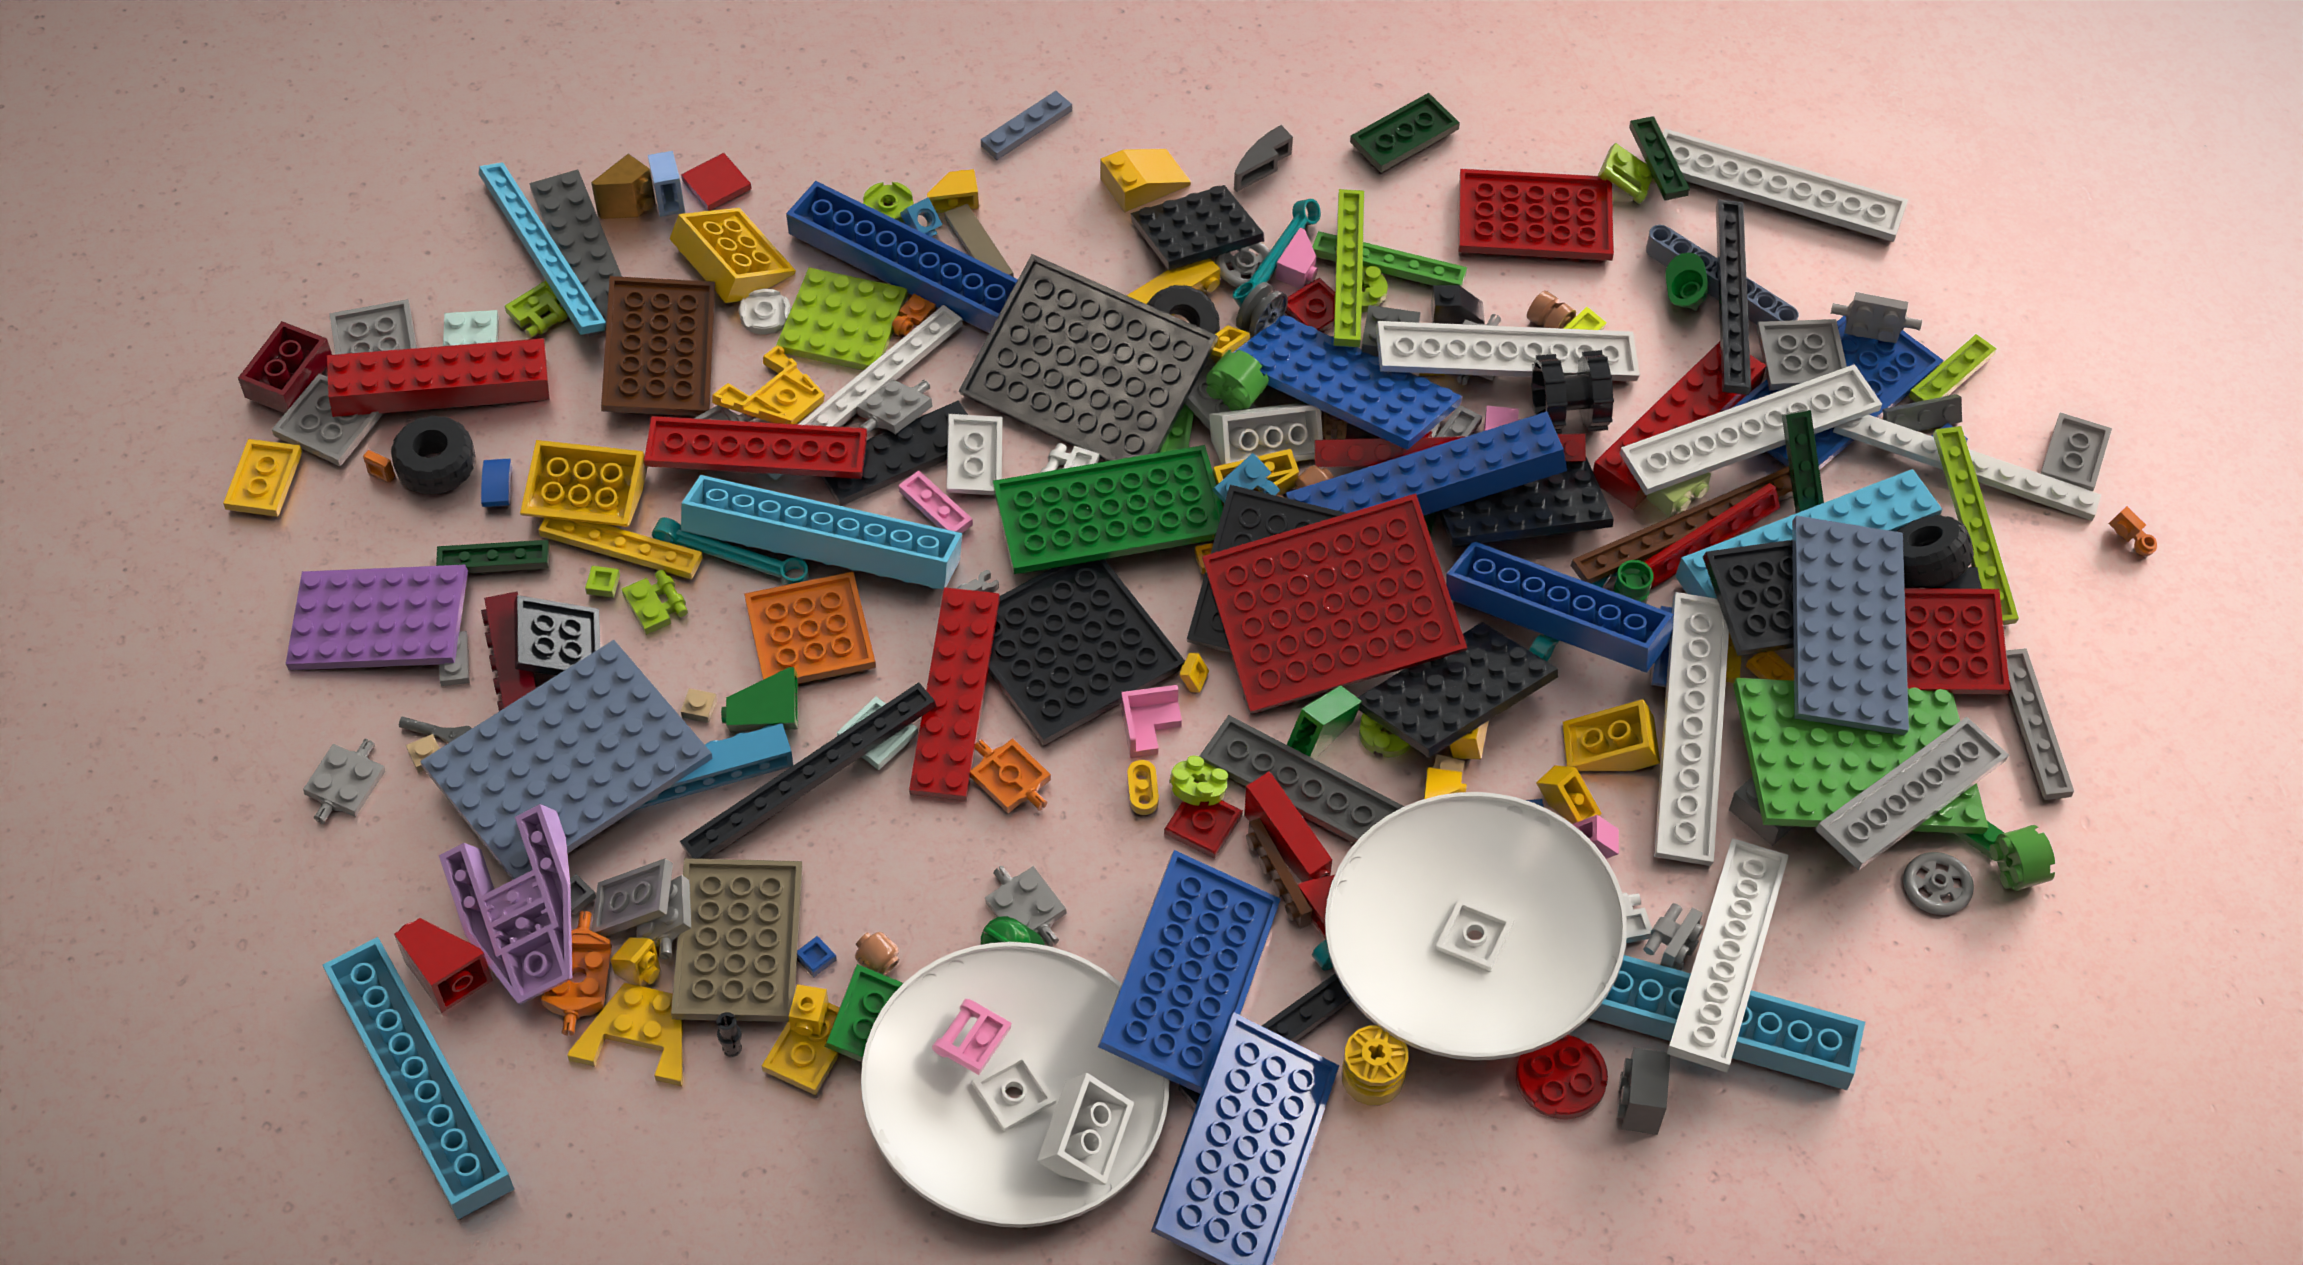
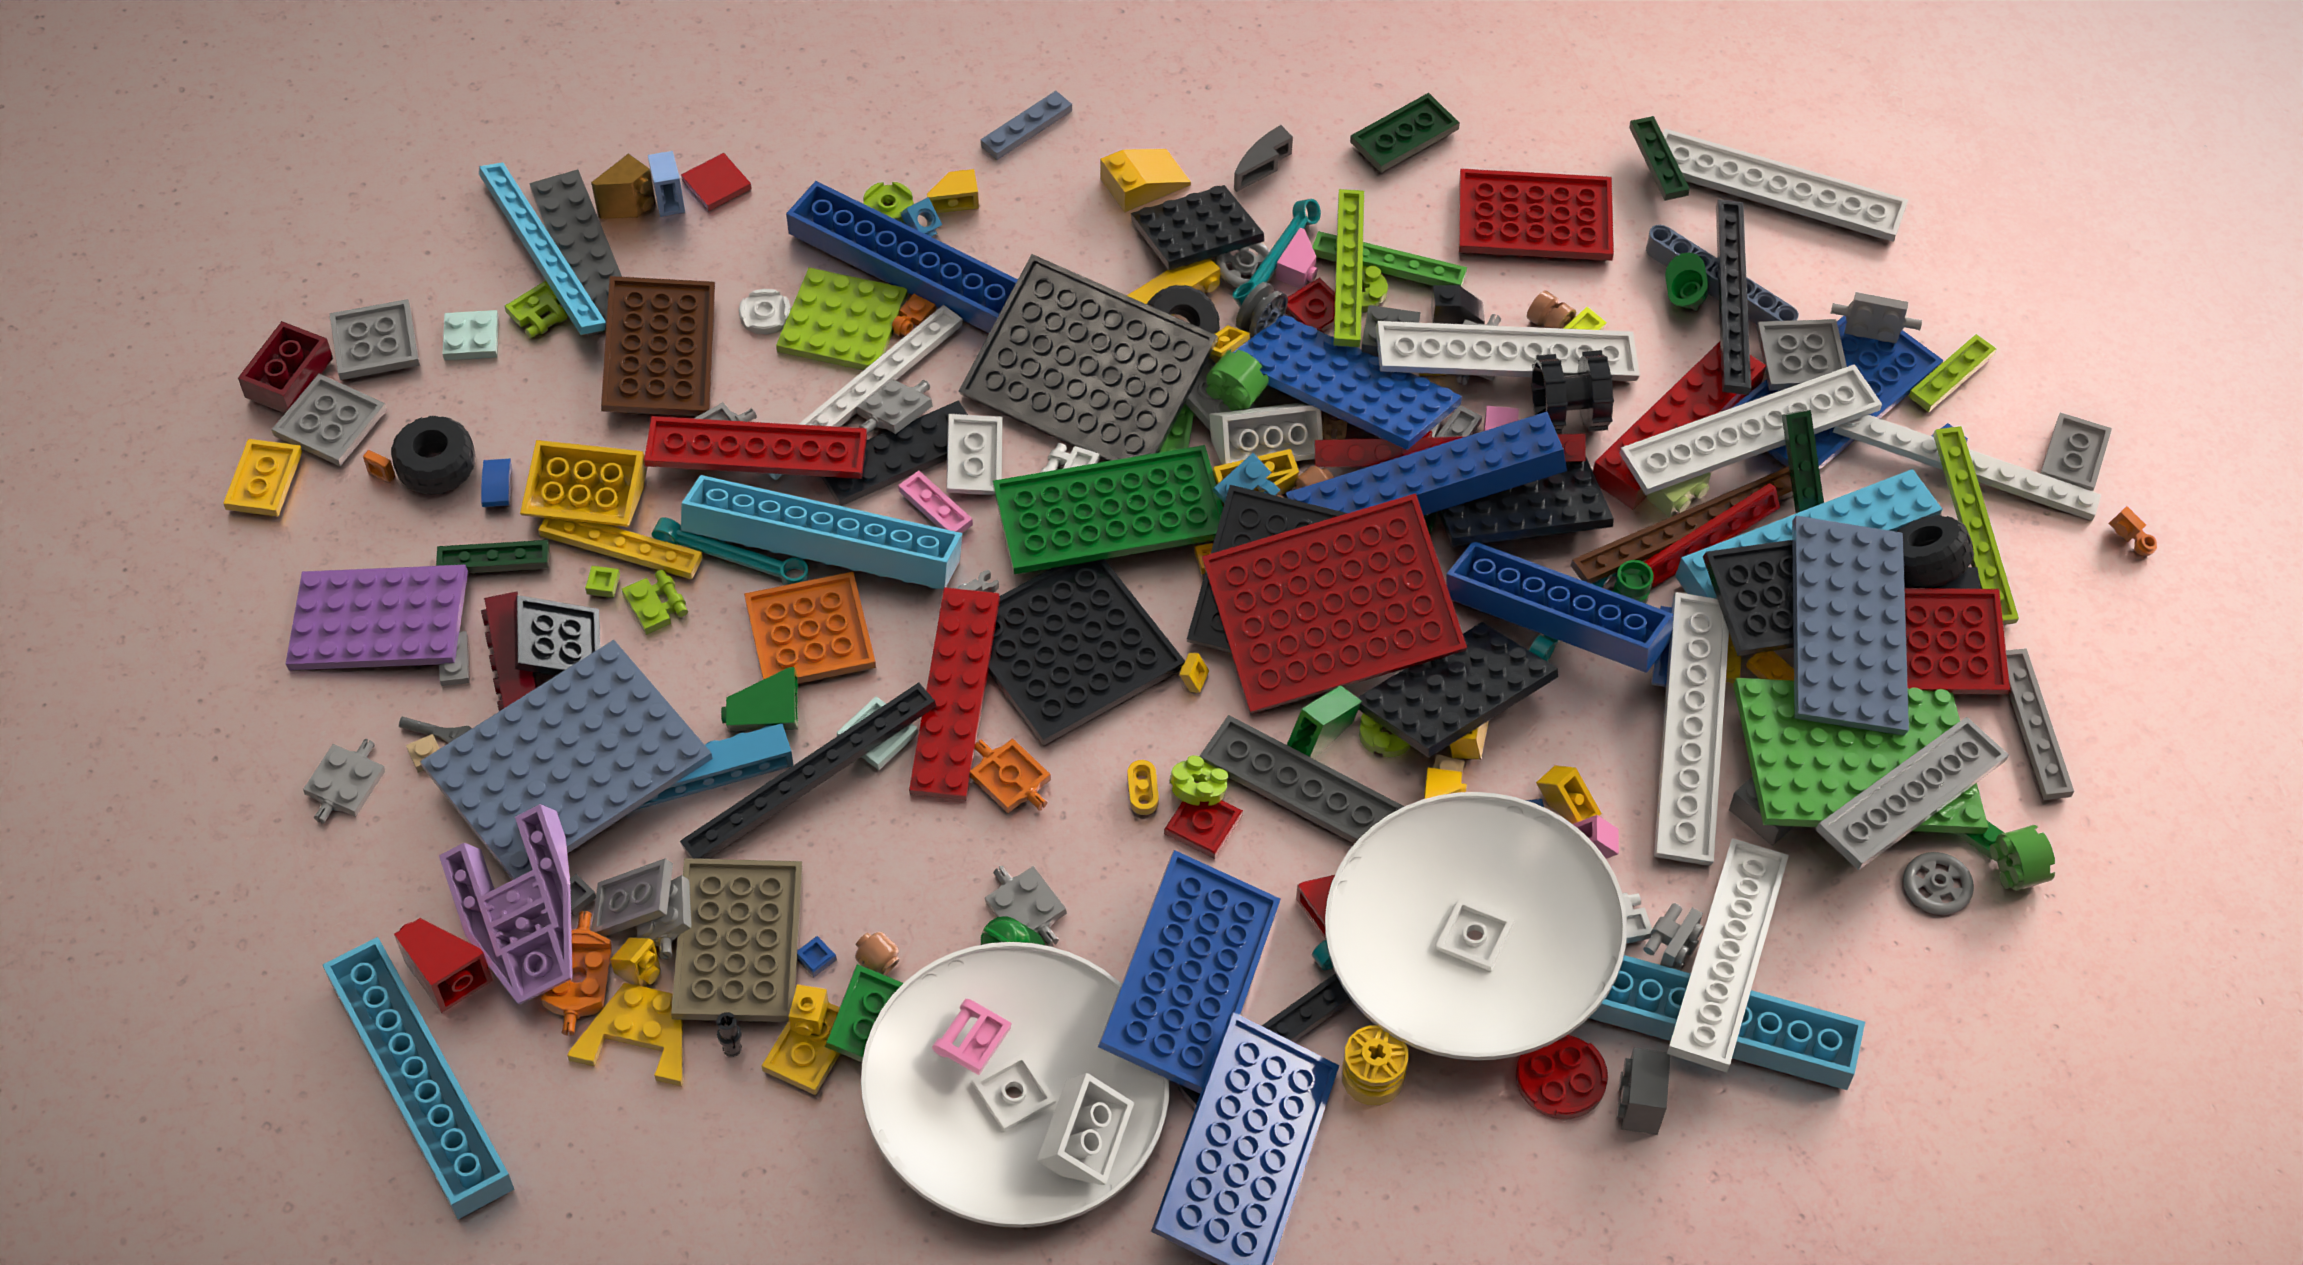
red brick [327,338,550,417] -> none
yellow slope [669,208,796,303] -> none
tan plate [681,688,717,723] -> none
yellow wing [712,345,825,424] -> none
dark tan tile [944,204,1014,277] -> none
bright pink panel [1121,685,1182,758] -> none
red slope [1244,771,1333,882] -> none
reddish brown plate [1246,818,1312,929] -> none
yellow slope [1562,699,1660,771] -> none
lime plate [1598,143,1653,204] -> none
dark grey plate [1882,394,1963,431] -> none

